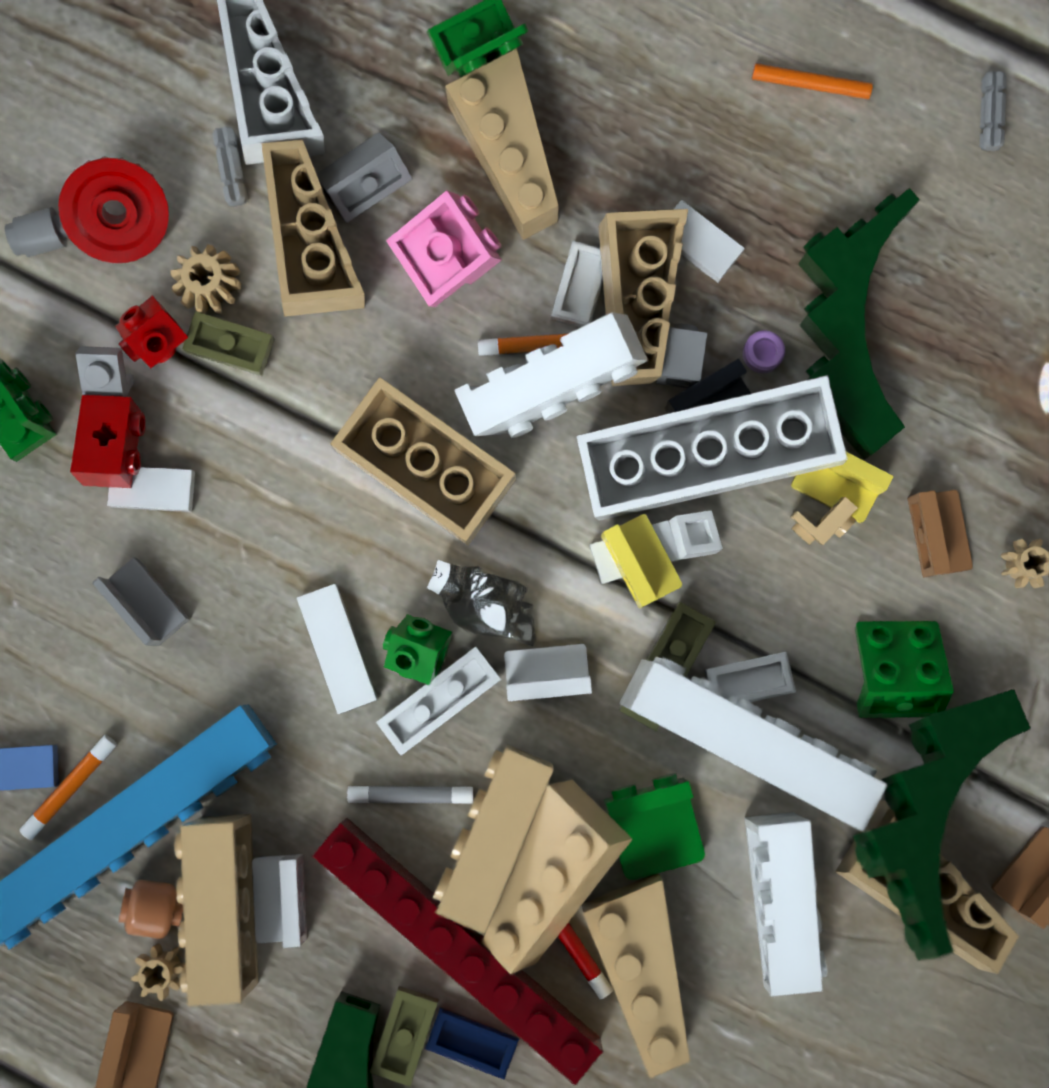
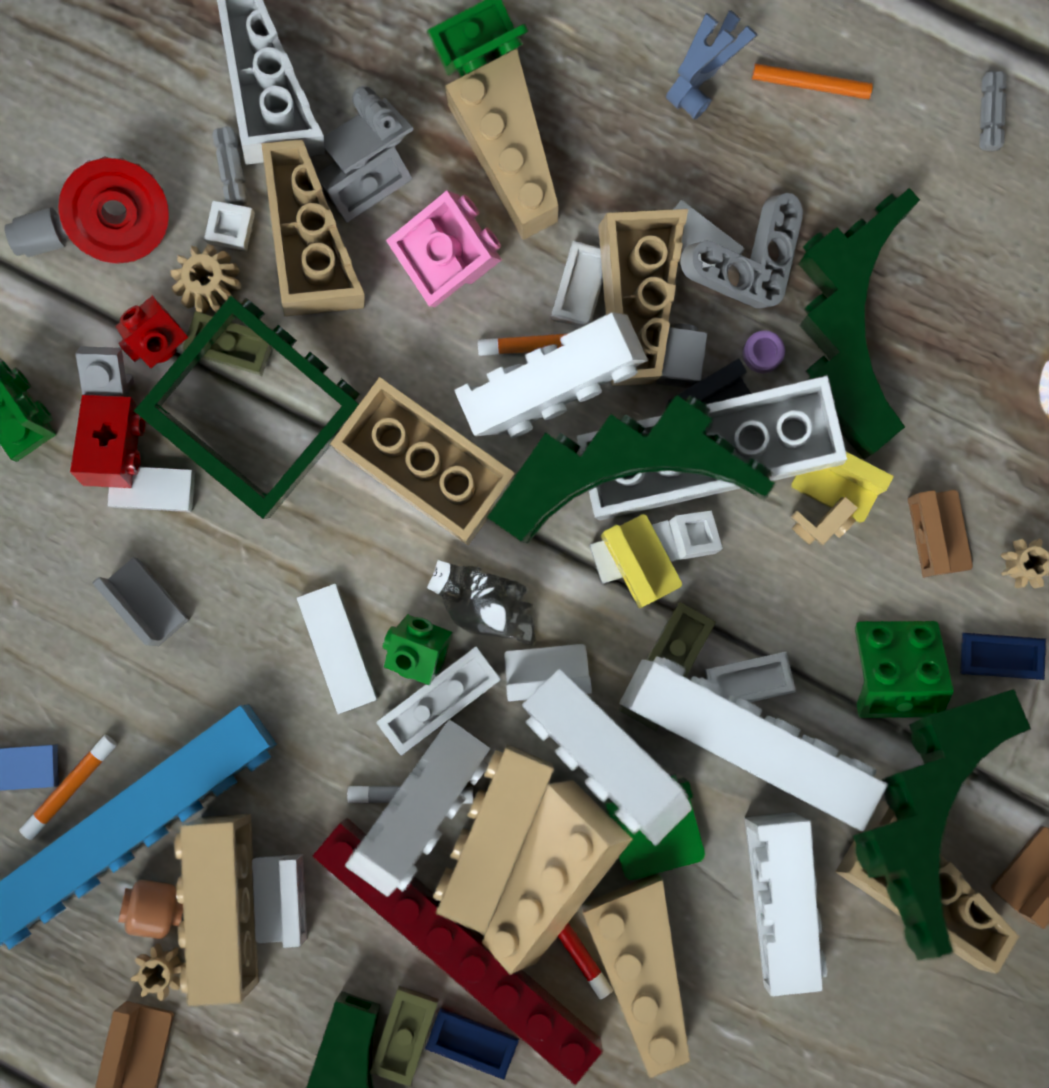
none -> dark green window [134,296,360,519]
none -> white plate [204,201,255,251]
none -> light grey hinge [324,86,414,174]
none -> white wedge [345,719,491,896]
none -> dark green arch [487,395,776,544]
none -> white wedge [522,669,692,846]
none -> sand blue piece [666,10,758,120]
none -> light grey beam [680,193,803,309]
none -> dark blue tile [960,632,1046,680]

